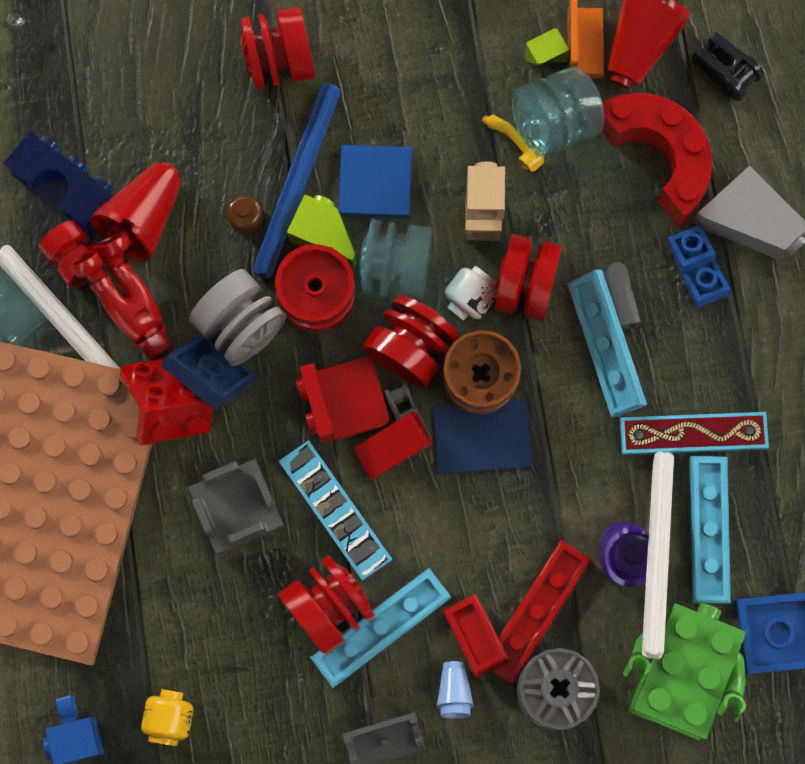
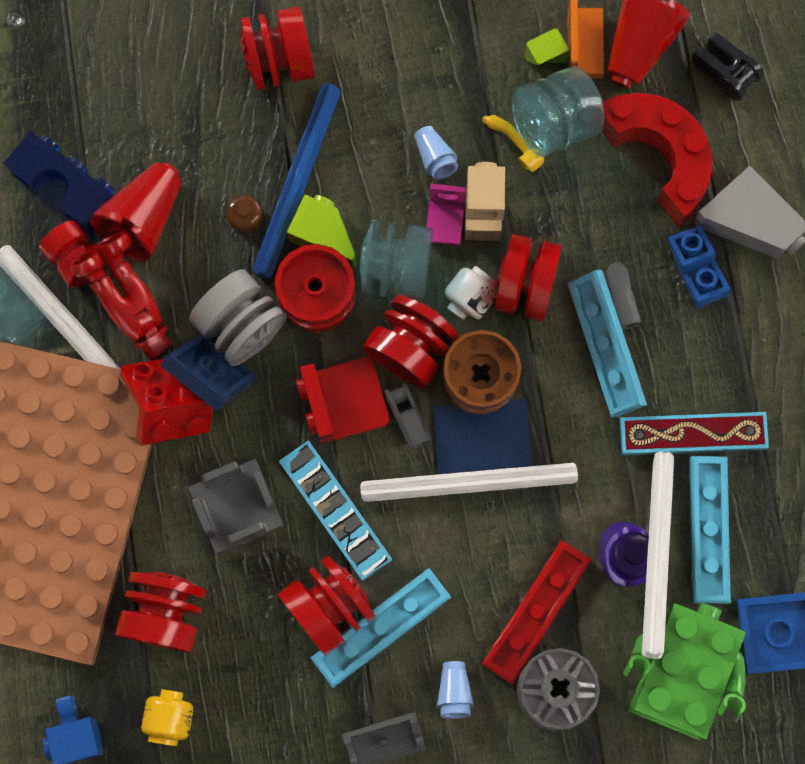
blue tile [338,145,412,219] -> none
red tile [354,412,433,480] -> none
red tile [443,594,510,678] -> none
none -> red wheel [115,571,207,653]
none -> white axle [360,463,578,502]
none -> light blue cone [414,126,458,180]
none -> dark pink bracket [425,184,466,246]

